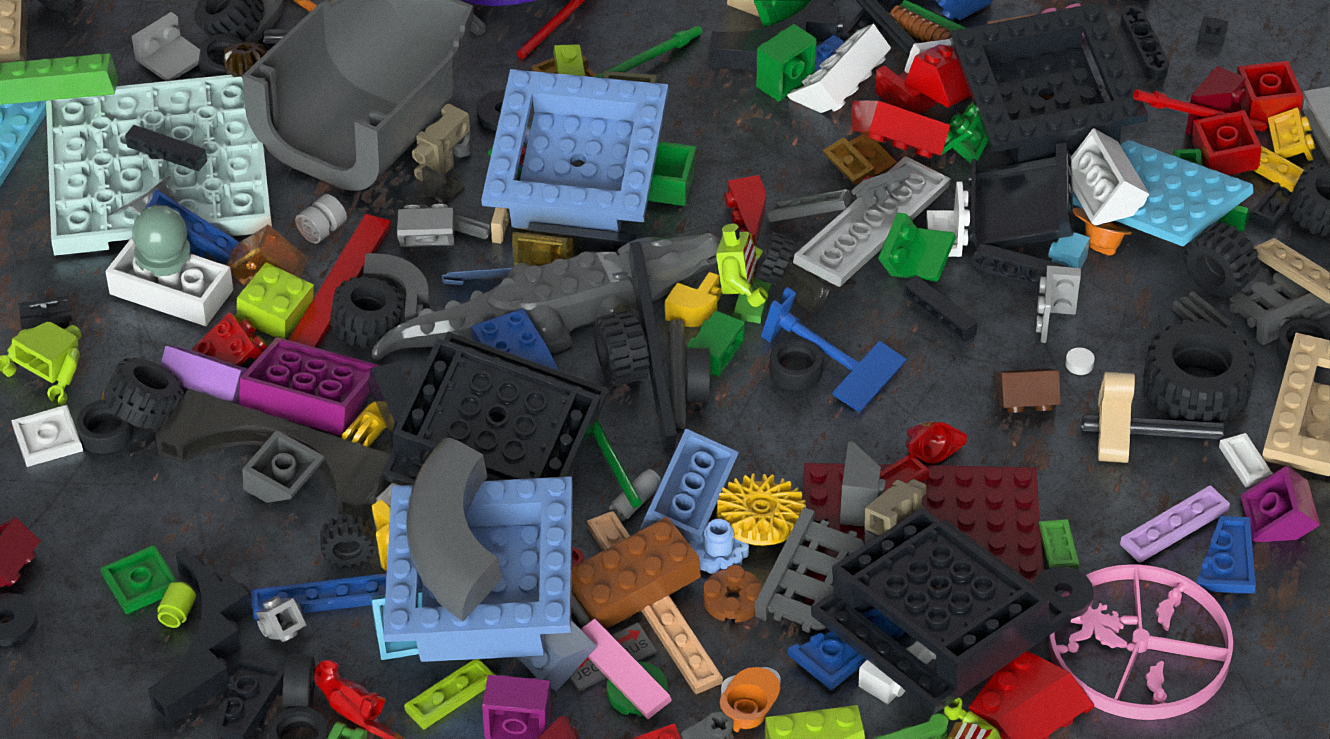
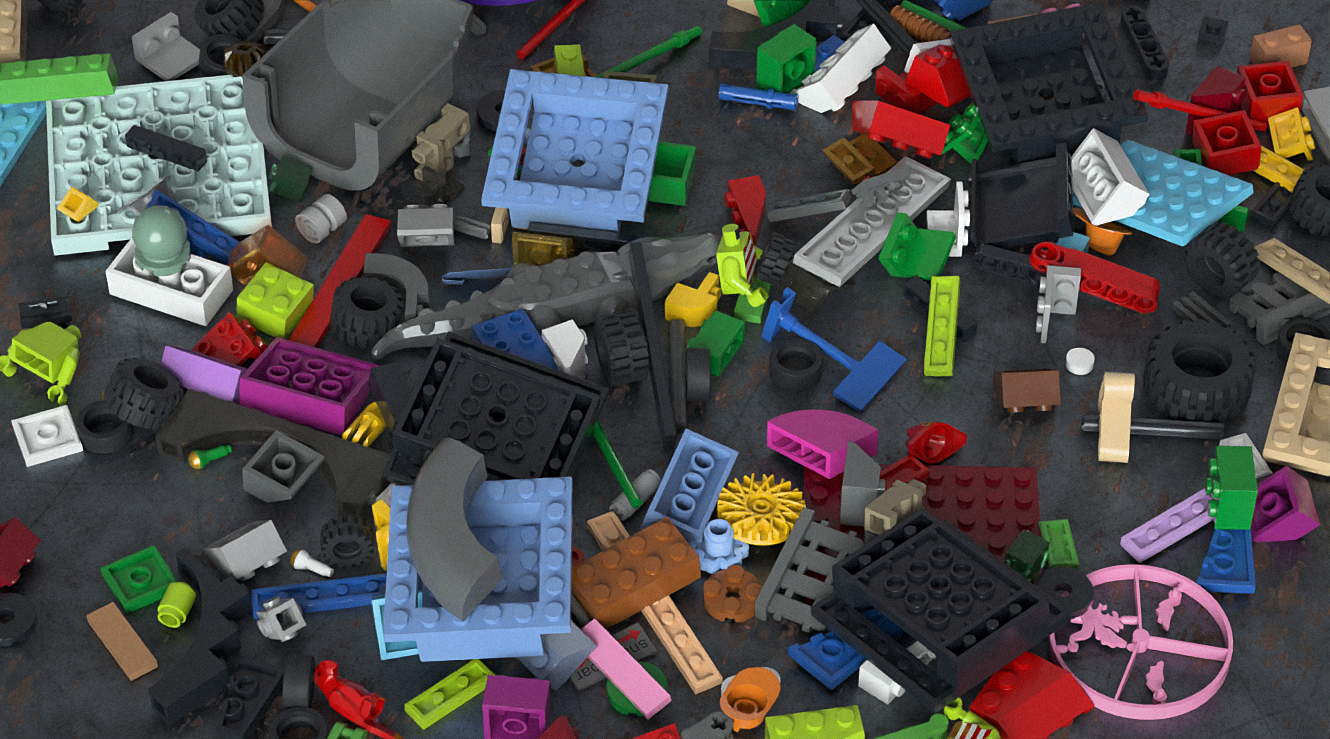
none -> yellow slope [57,186,99,222]
none -> medium nougat tile [86,602,158,681]
none -> green piece [188,444,232,469]
none -> light grey slope [202,520,287,582]
none -> clear green brick [268,156,312,202]
none -> white piece [290,549,334,577]
none -> white slope [542,319,588,380]
none -> blue pin [719,83,798,111]
none -> dark pink brick [767,410,878,479]
none -> lime tile [924,276,961,376]
none -> clear green brick [1004,529,1050,582]
none -> red piece [1029,242,1160,314]
none -> green brick [1205,446,1258,530]
none -> nougat brick [1250,24,1312,68]

